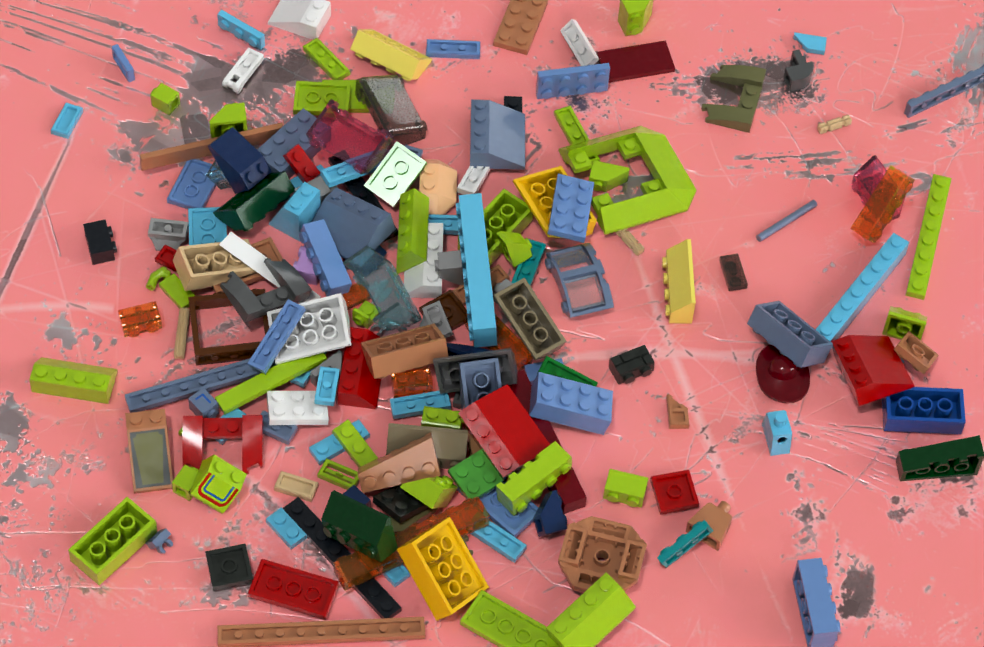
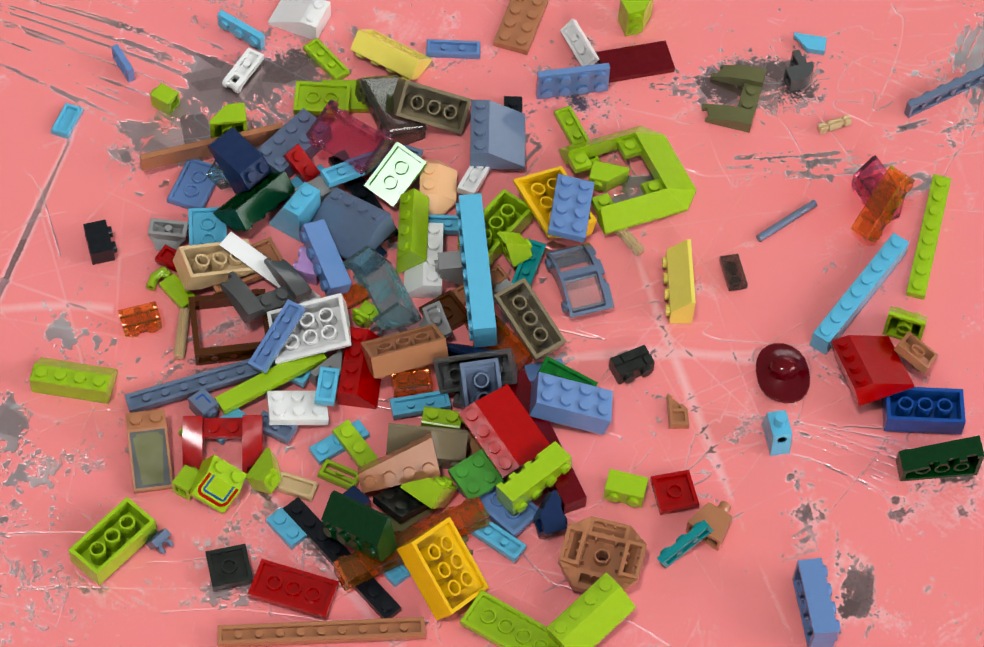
sand blue brick [747,301,833,368] -> none
none -> lime slope [246,447,282,494]
none -> dark tan slope [393,78,472,134]

